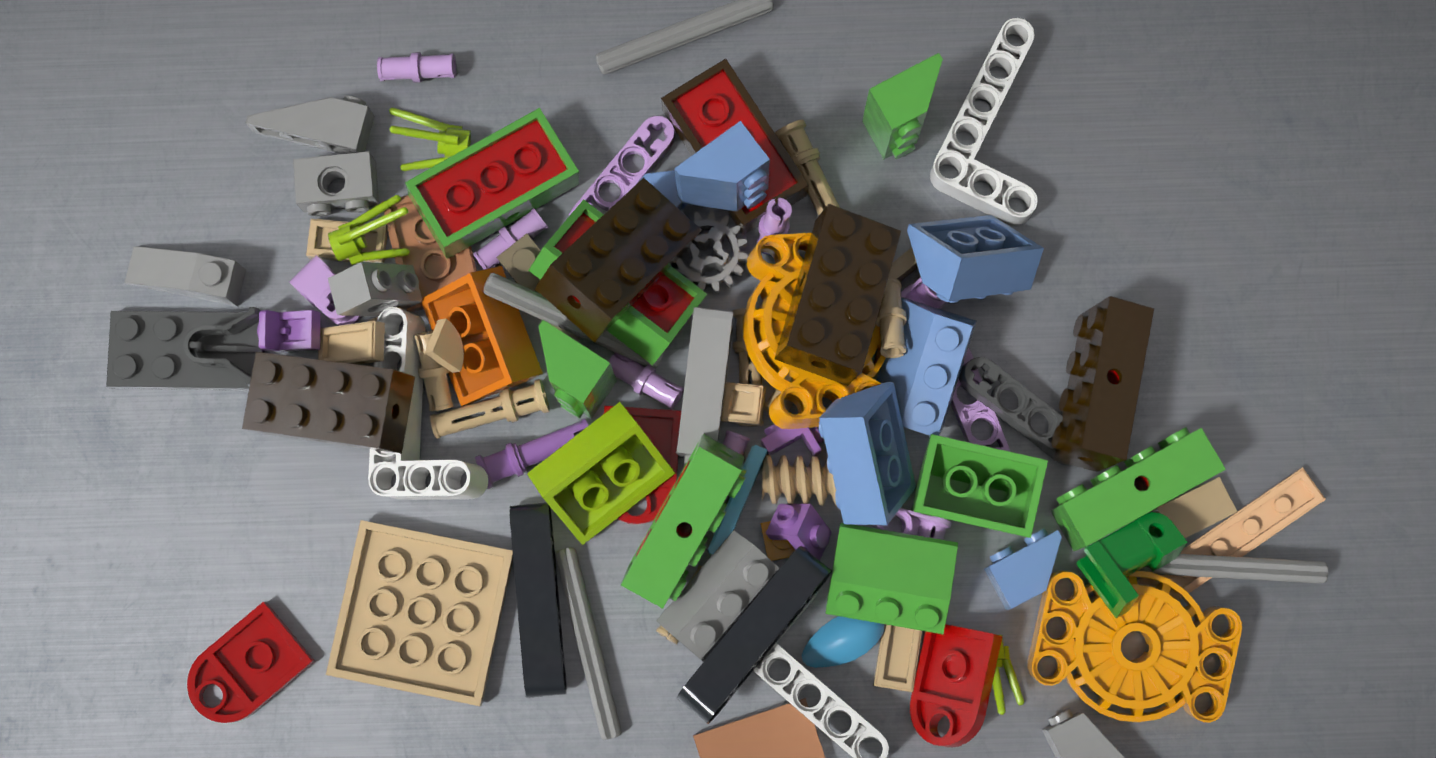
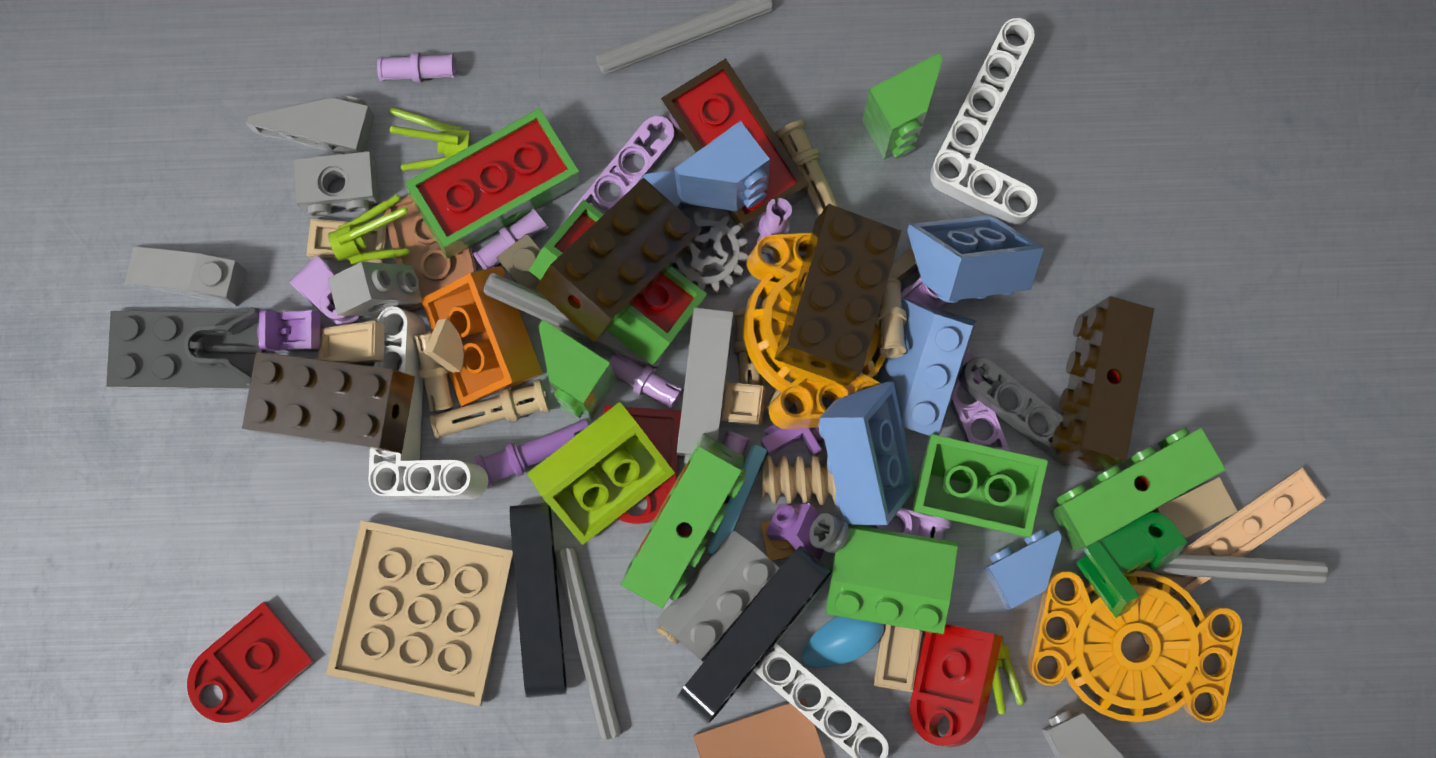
none -> dark grey bush [809,513,849,553]

